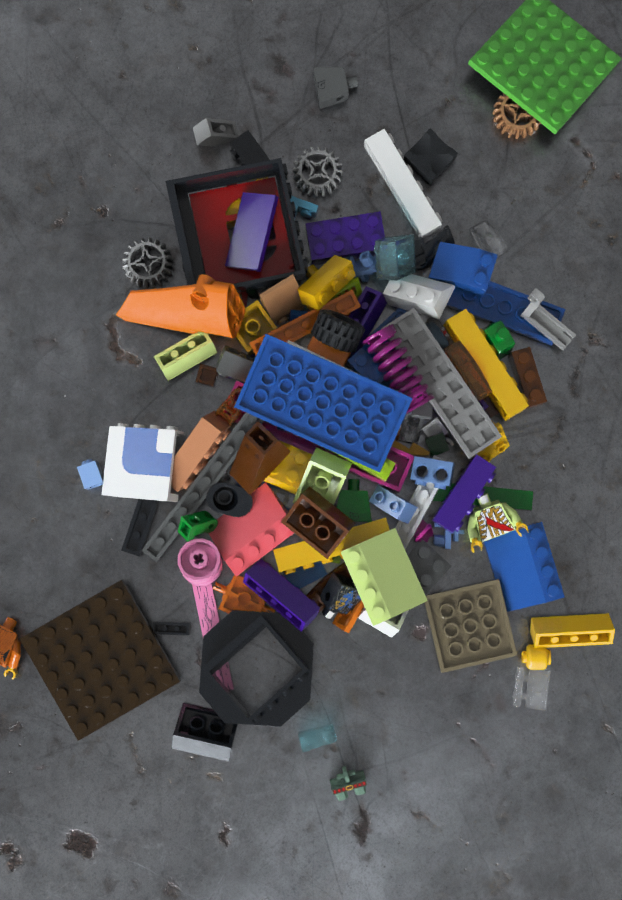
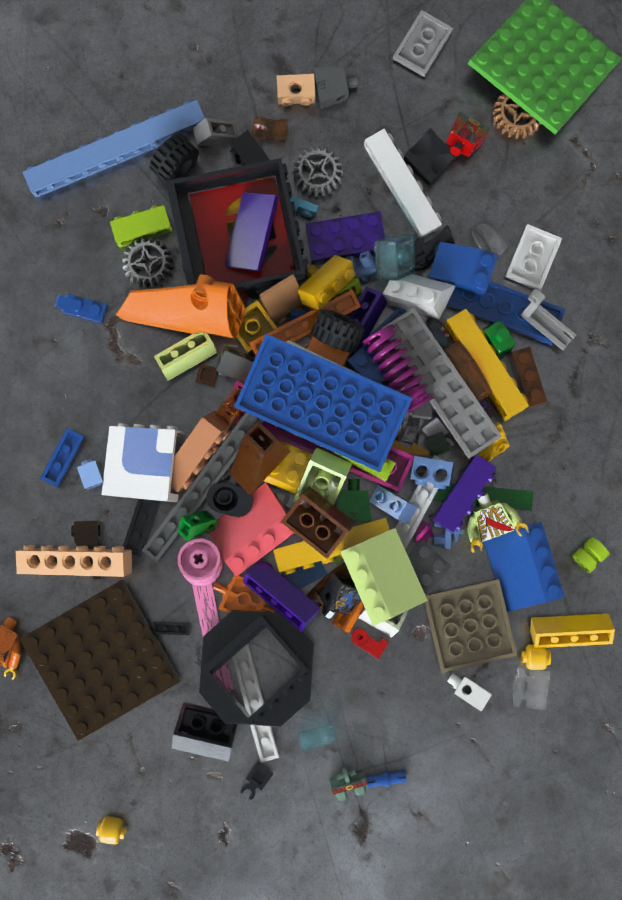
none -> light nougat brick [16,545,132,577]
none -> medium blue brick [23,100,205,198]
none -> blue plate [40,428,85,488]
none -> blue hinge [54,293,108,323]
none -> dark brown slope [71,521,101,579]
none -> yellow head [96,816,127,845]
none -> lime brick [110,205,173,248]
none -> black tyre [149,134,199,184]
none -> white tile [232,643,280,763]
none -> black plate [240,761,273,800]
none -> clear orange leg [251,116,288,142]
none -> light nougat brick [277,74,315,106]
none -> red leg [351,628,389,659]
none -> blue pin [366,770,407,788]
none -> light grey plate [393,10,453,77]
none -> torso [446,112,490,157]
none -> white torso [447,673,492,712]
none -> white plate [505,224,562,291]
none -> lime wheel [572,537,610,573]

